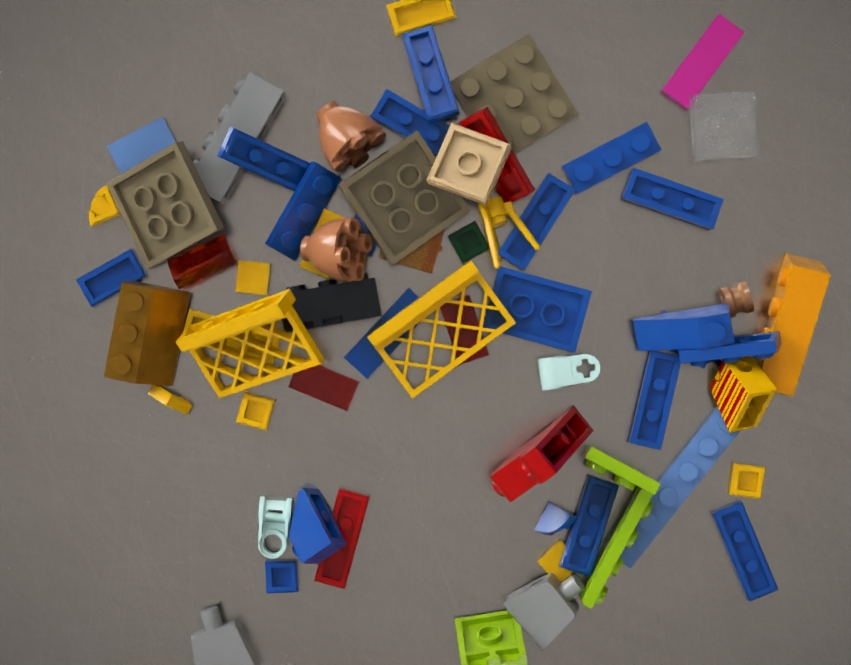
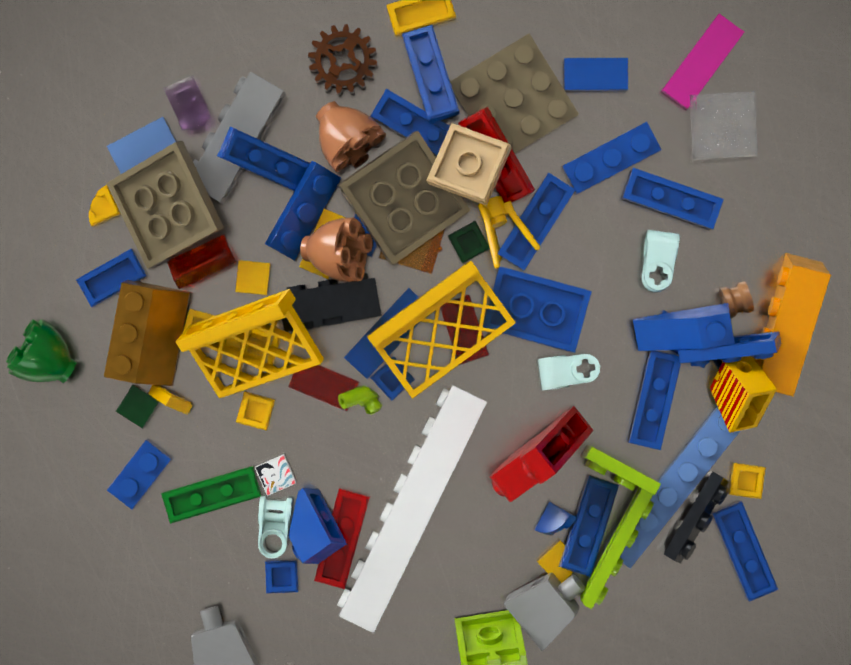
none -> green piece [6,319,77,384]
none -> blue plate [107,439,172,509]
none -> dark green tile [116,384,160,429]
none -> green tile [161,465,263,524]
none -> clear purple bracket [164,75,211,130]
none -> tile [255,454,297,496]
none -> reddish brown gear [308,24,377,95]
none -> white brick [337,385,487,633]
none -> lime arm [338,386,382,415]
none -> blue tile [370,356,415,401]
none -> blue tile [564,58,628,91]
none -> light aqua piece [642,229,680,293]
none -> black plate [664,471,729,564]

